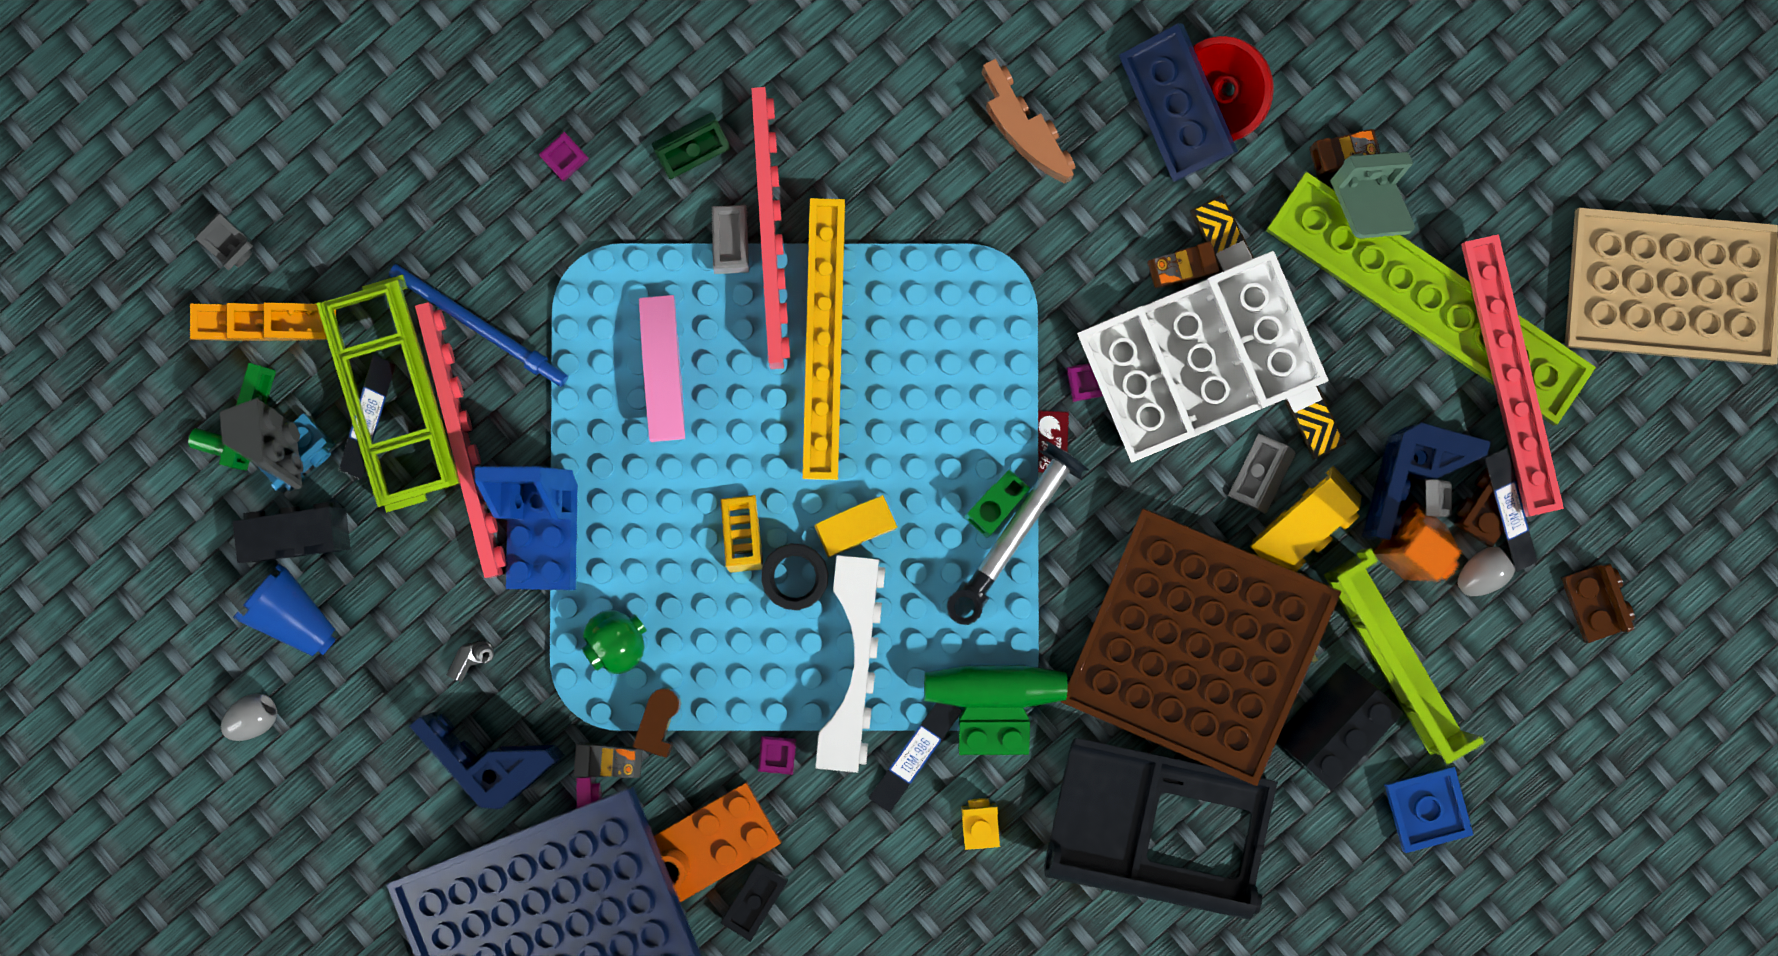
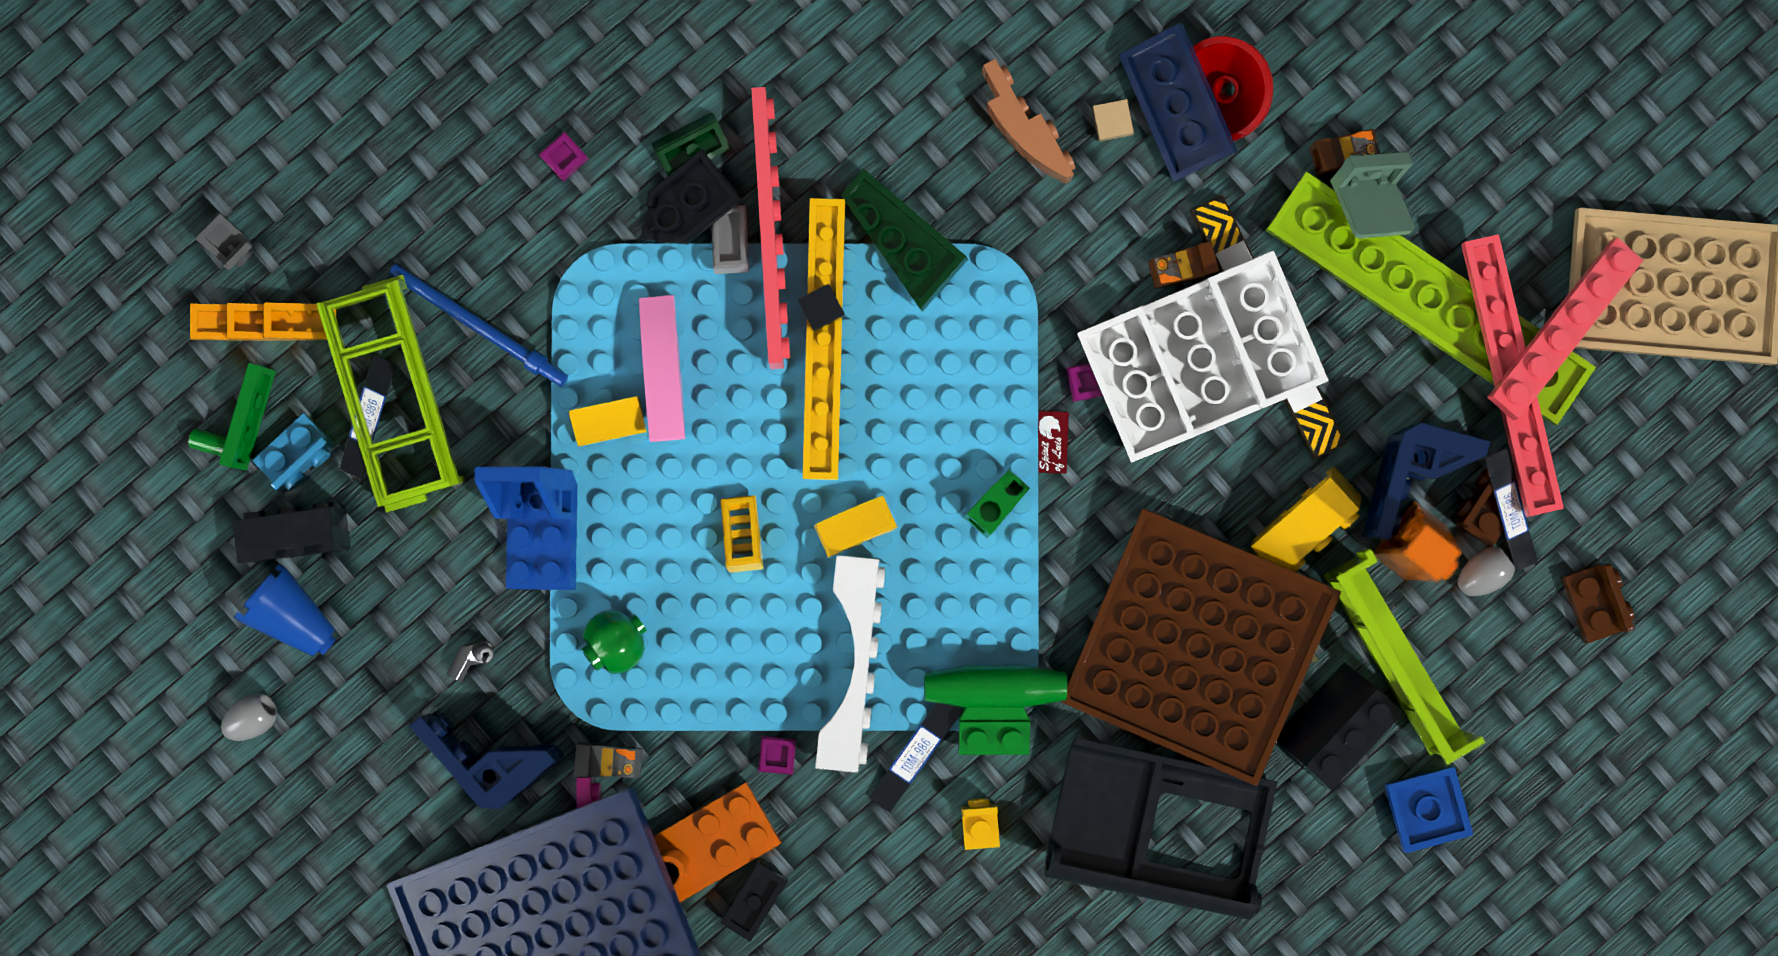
dark grey slope [219,398,303,489] -> none
coral plate [415,302,506,578] -> none
reddish brown leg [633,688,681,758] -> none
black tyre [761,543,829,610] -> none
flat silver piece [947,441,1089,625] -> none
light grey slope [1228,433,1295,514] -> none
light grey tile [1426,480,1452,517] -> none
none -> yellow slope [569,396,647,447]
none -> black tile [640,149,742,245]
none -> black tile [797,283,845,332]
none -> dark green wing [841,169,968,312]
none -> tan tile [1092,99,1134,142]
none -> coral plate [1487,237,1643,420]

